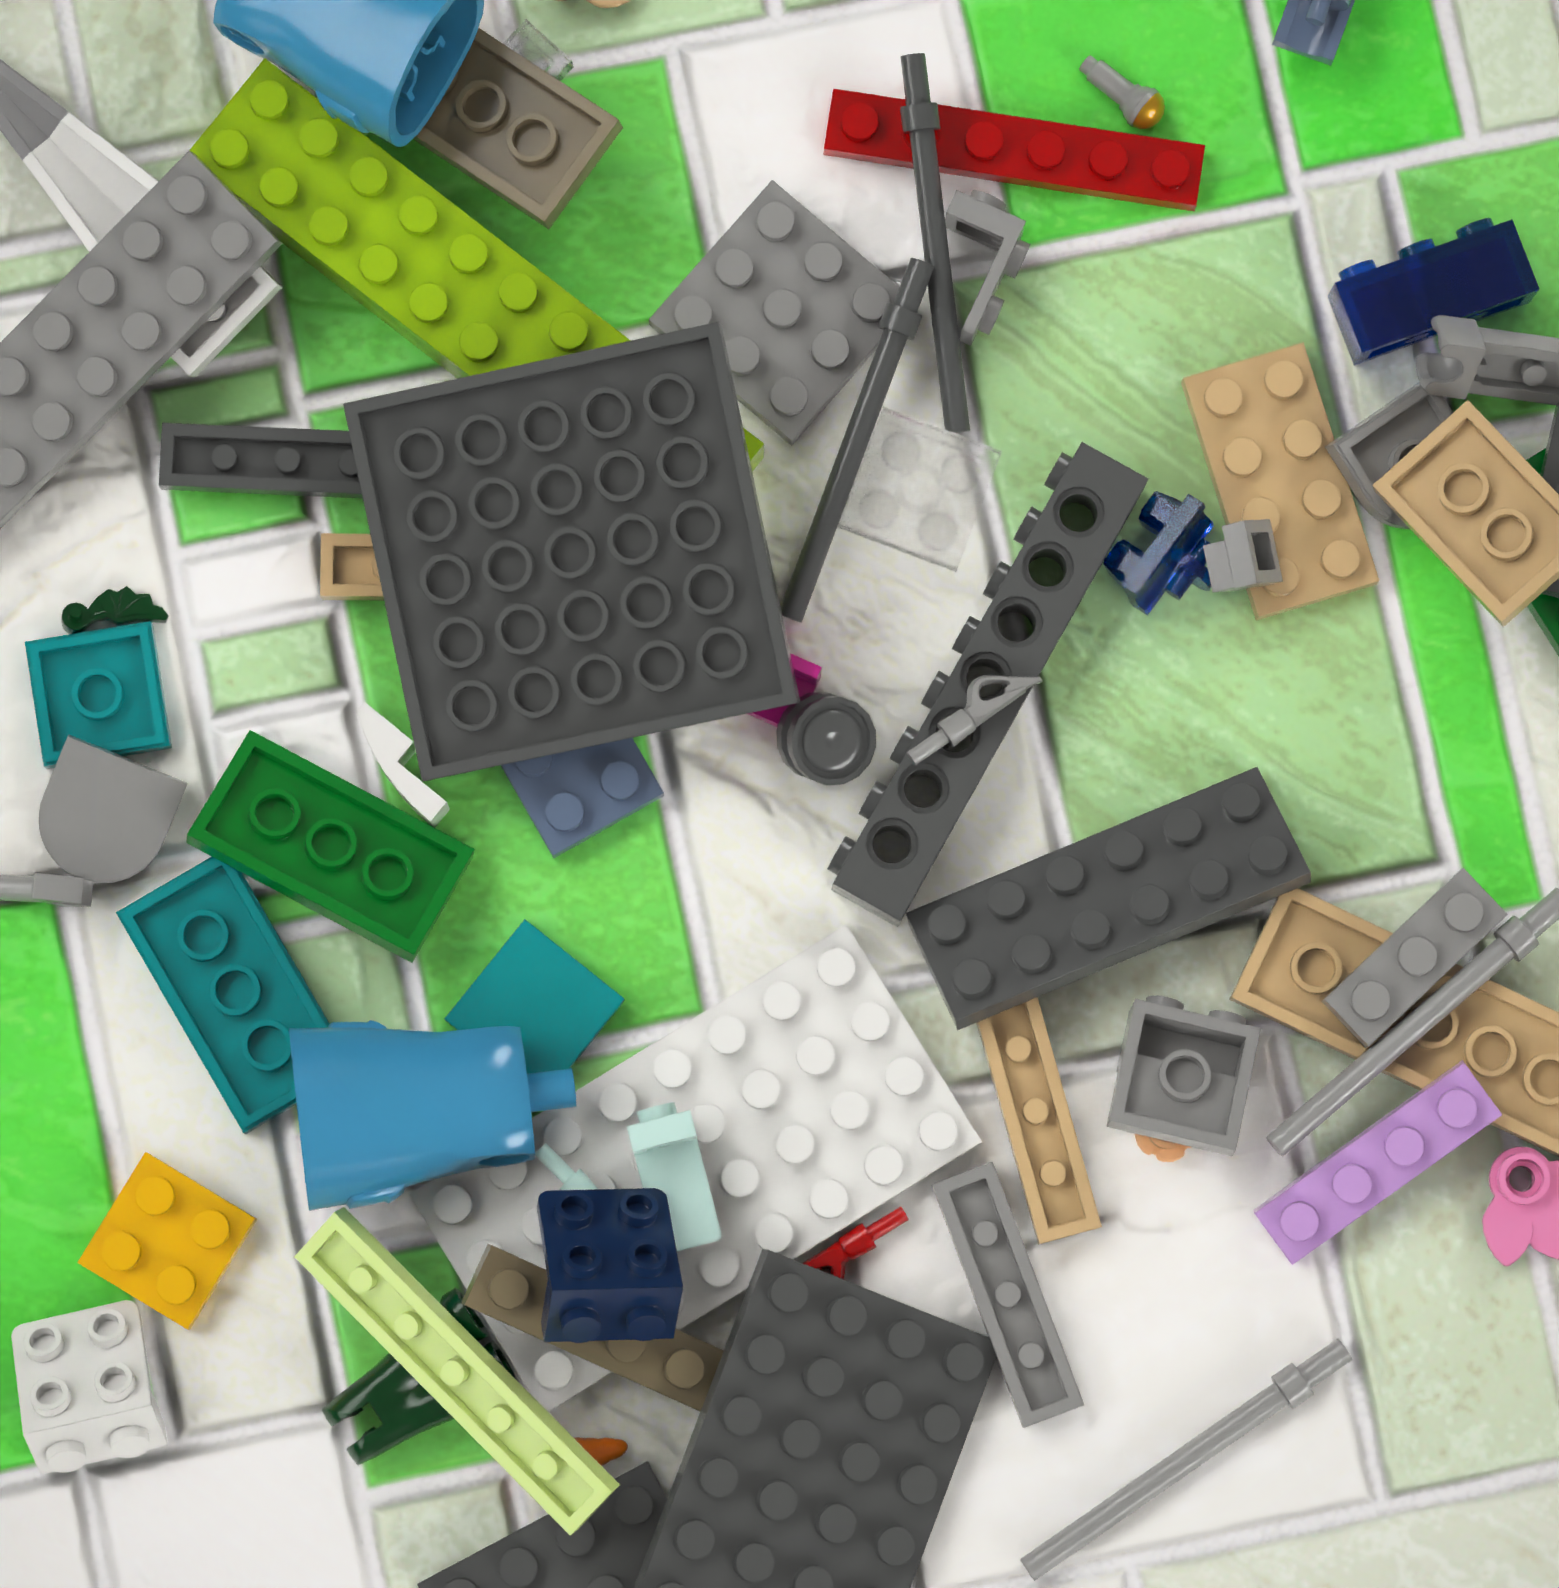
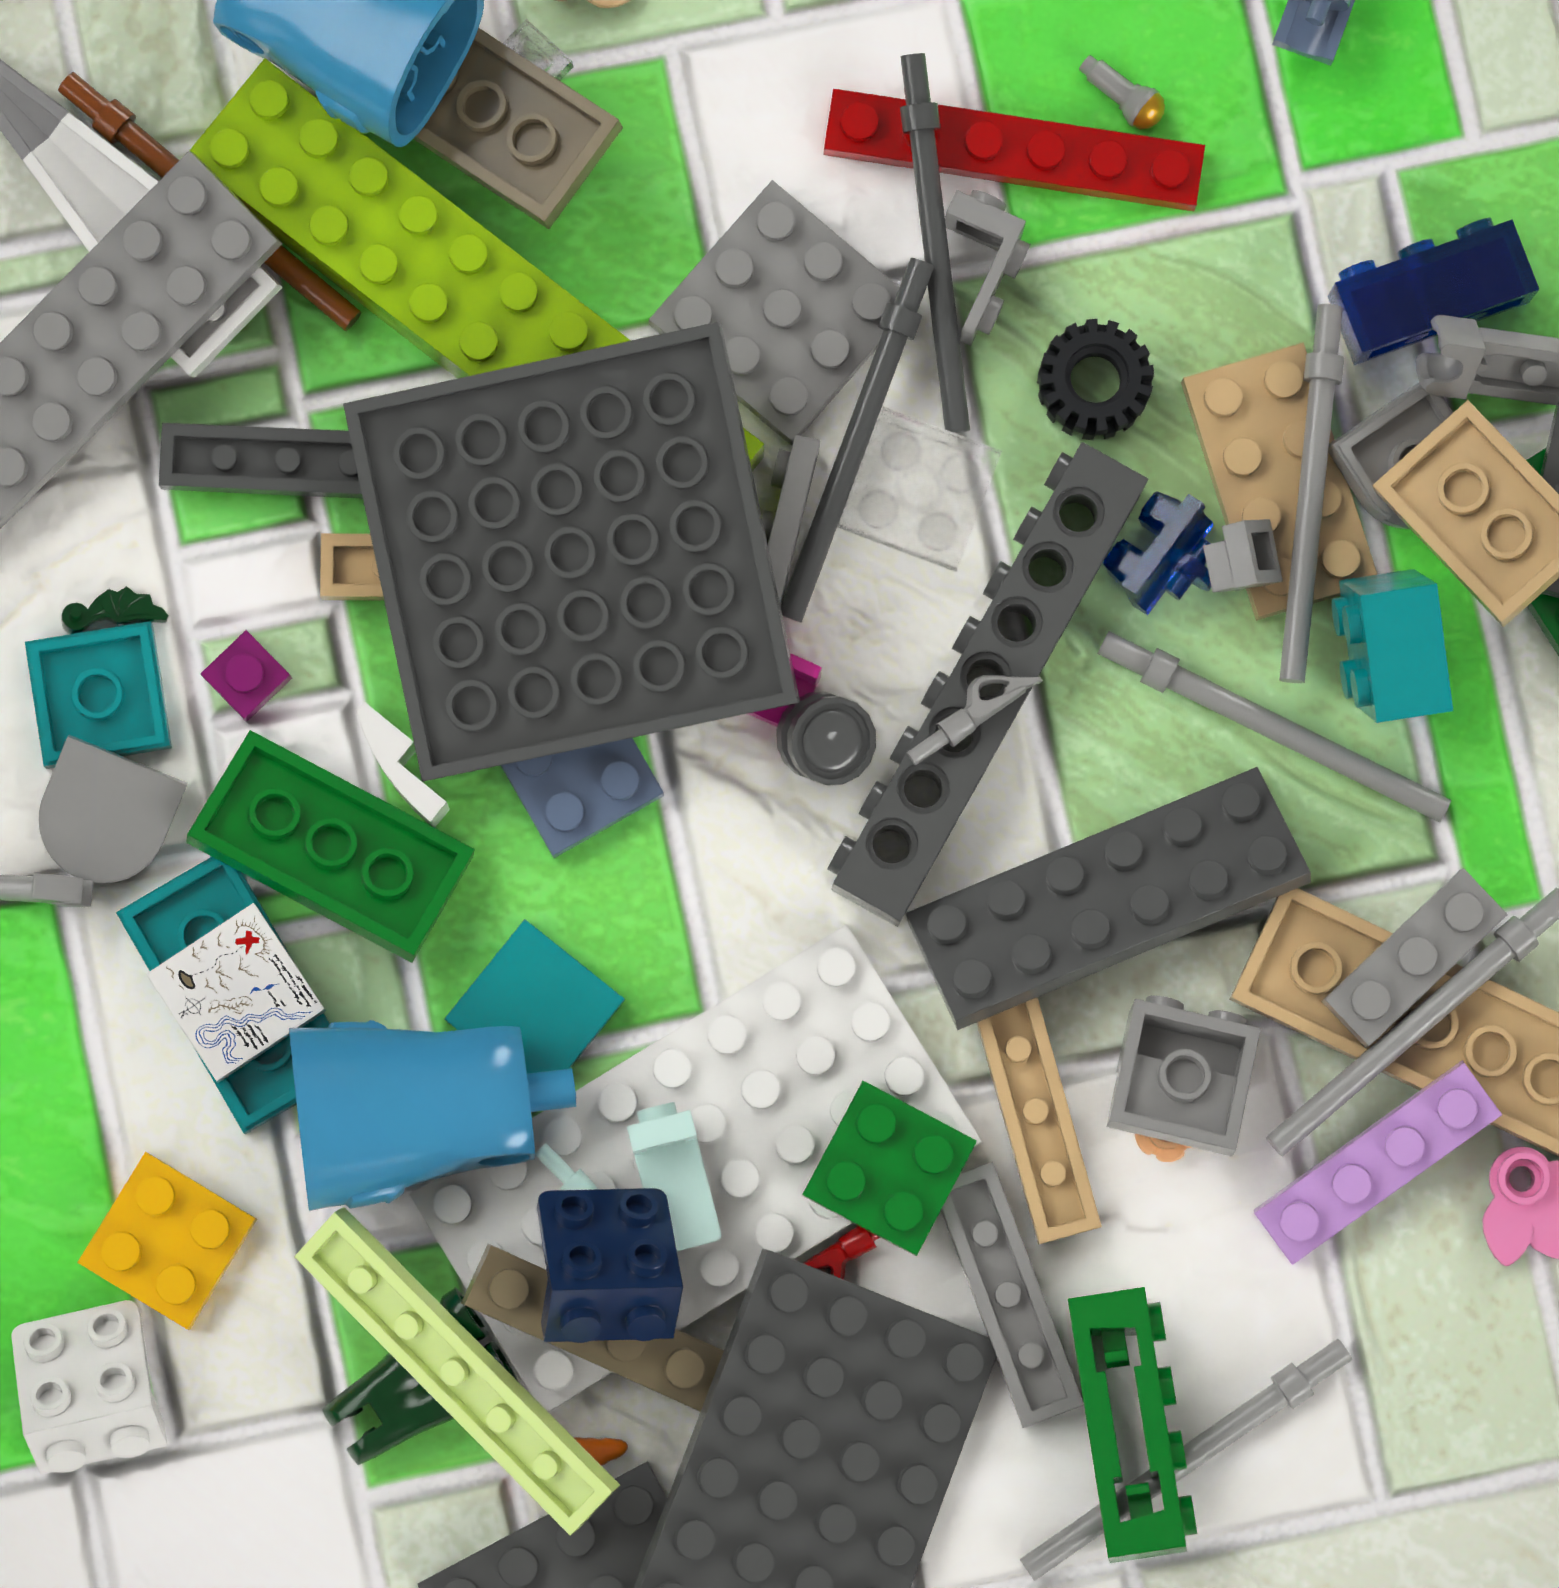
none -> dark orange bar [58,72,362,331]
none -> white tile [146,903,326,1083]
none -> magenta plate [200,630,292,722]
none -> light grey plate [762,434,820,607]
none -> green plate [802,1080,977,1256]
none -> black tyre [1037,319,1154,440]
none -> green brick [1068,1287,1198,1563]
none -> light grey bar [1097,631,1451,822]
none -> light grey bar [1279,304,1344,683]
none -> teal brick [1331,569,1453,723]

